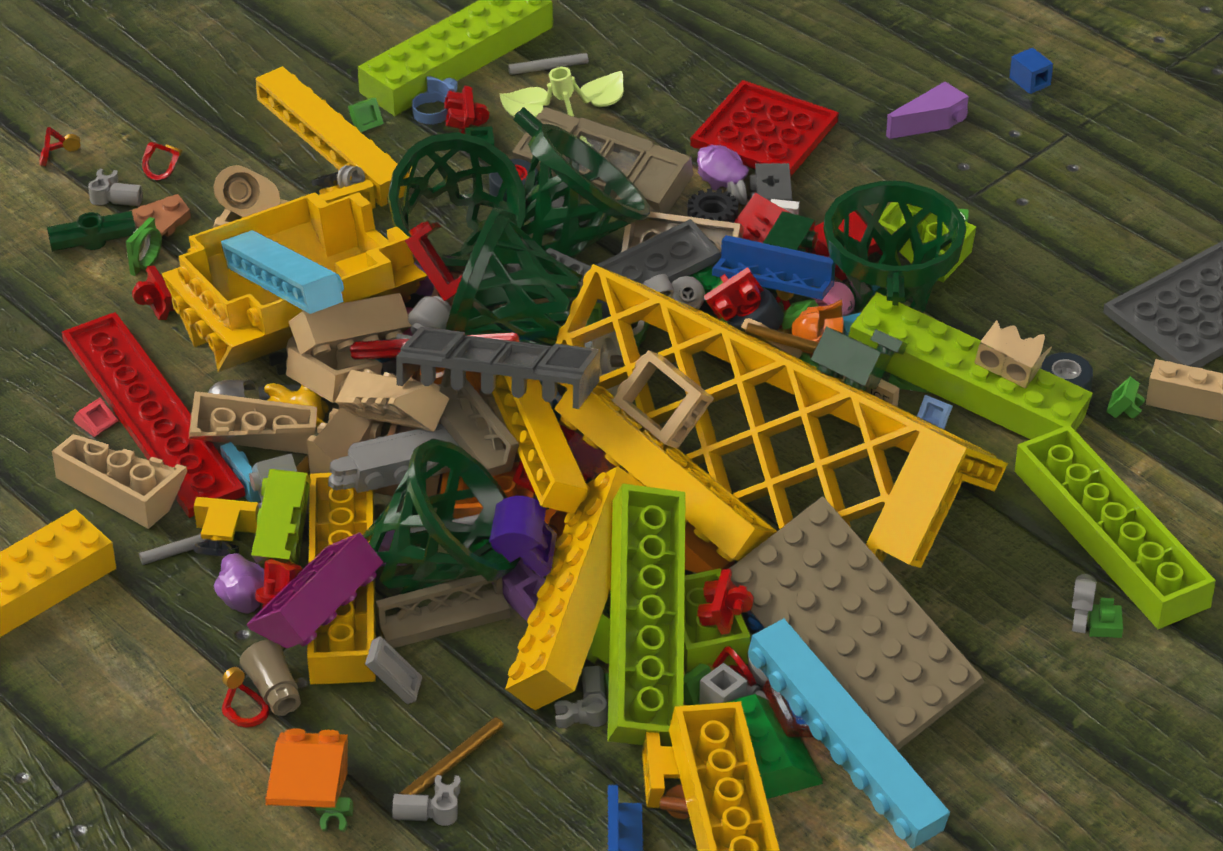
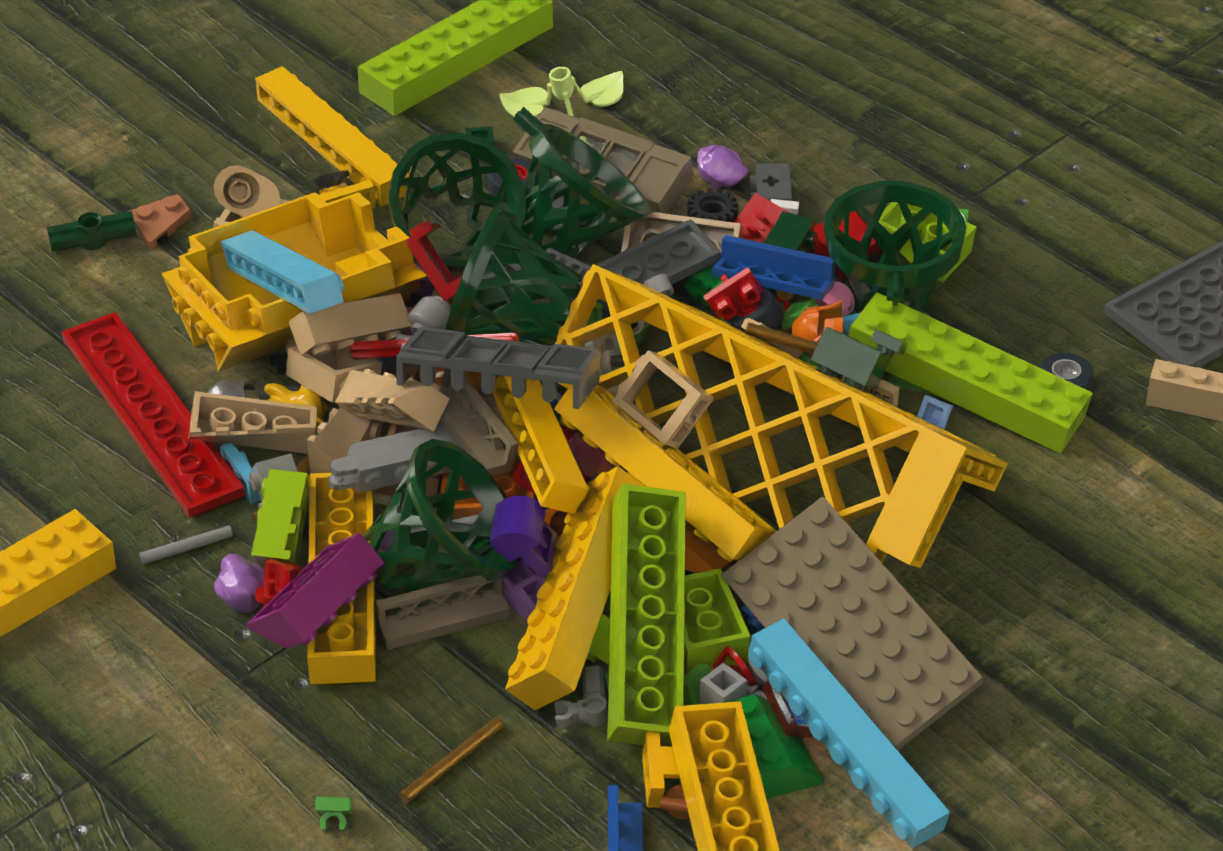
red piece [39,127,81,167] -> none
tan wedge [52,434,187,529] -> none
coral slope [73,397,119,437] -> none
light grey bar [88,169,143,206] -> none
bright green piece [126,217,162,276] -> none
red hips [132,266,175,320] -> none
red piece [142,142,183,181] -> none
yellow piece [194,497,259,556] -> none
red piece [222,667,269,728] -> none
dark tan plant [239,639,301,716] -> none
orange slope [266,729,348,808] -> none
light grey bush [337,165,365,188] -> none
bright green tile [348,98,384,132] -> none
light grey tile [365,636,422,704] -> none
light grey bar [392,775,460,826] -> none
medium blue piece [412,76,458,124] -> none
red hips [444,85,489,134] -> none
light grey bar [508,53,588,75] -> none
light grey head [670,276,705,309] -> none
red plate [690,80,839,177] -> none
red hips [697,569,754,635] -> none
light grey bush [727,180,747,205] -> none
medium lavender slope [886,82,969,139] -> none
tan piece [975,320,1052,388] -> none
blue brick [1010,47,1053,94] -> none
lime brick [1015,425,1216,629] -> none
light grey bar [1072,574,1097,633] -> none
bright green tile [1088,598,1123,638] -> none
bright green tile [1106,376,1145,418] -> none

